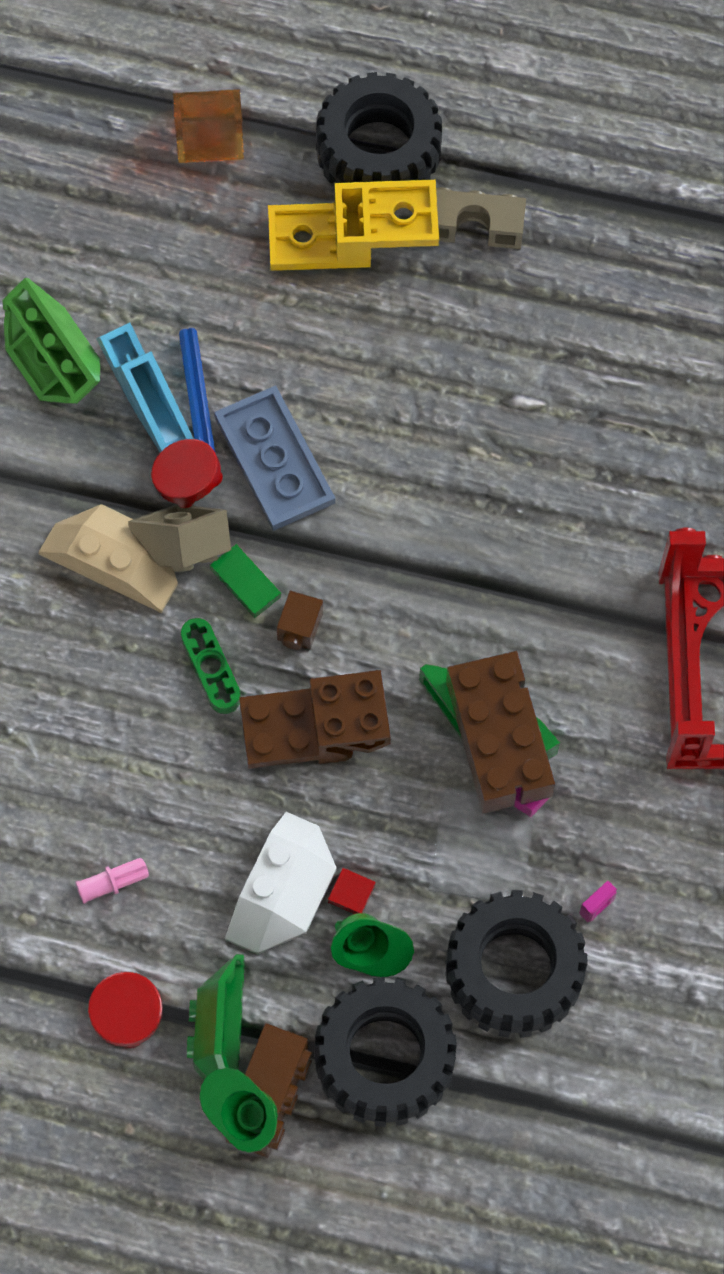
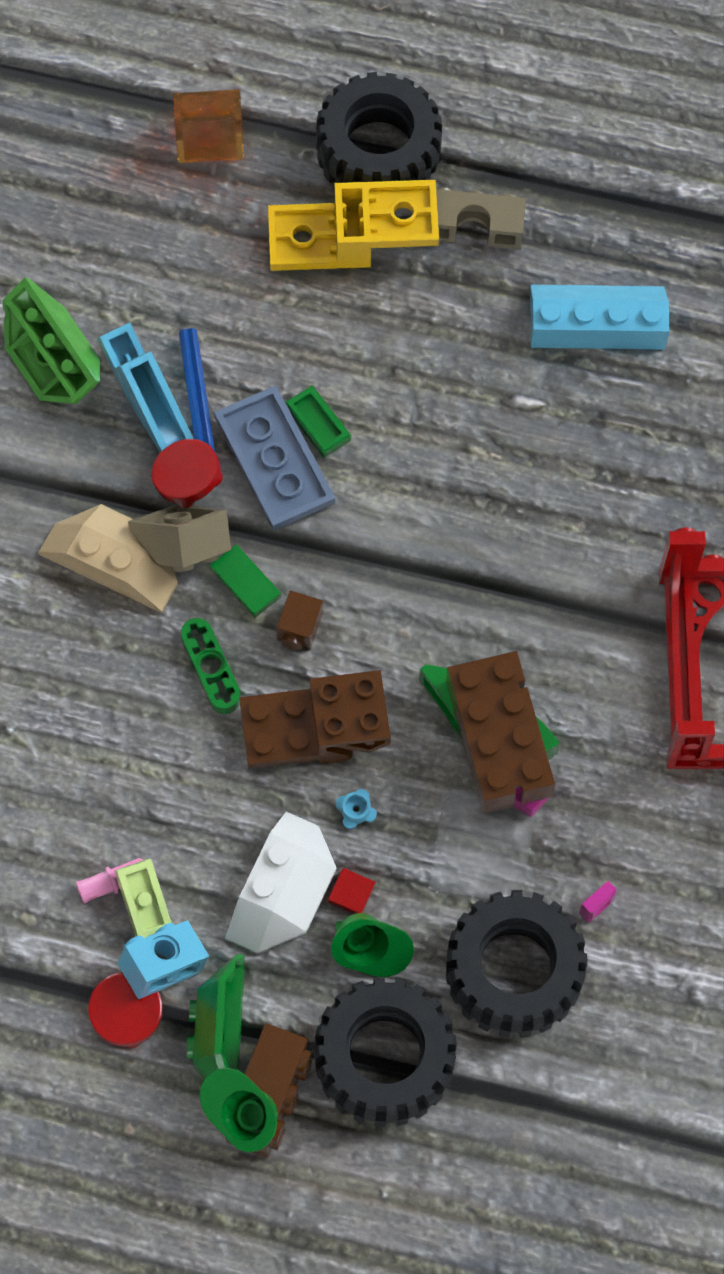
none -> yellowish green plate [114,859,172,938]
none -> medium azure brick [117,920,209,999]
none -> green tile [285,385,352,458]
none -> medium azure plate [336,789,377,829]
none -> medium azure slope [530,285,670,350]

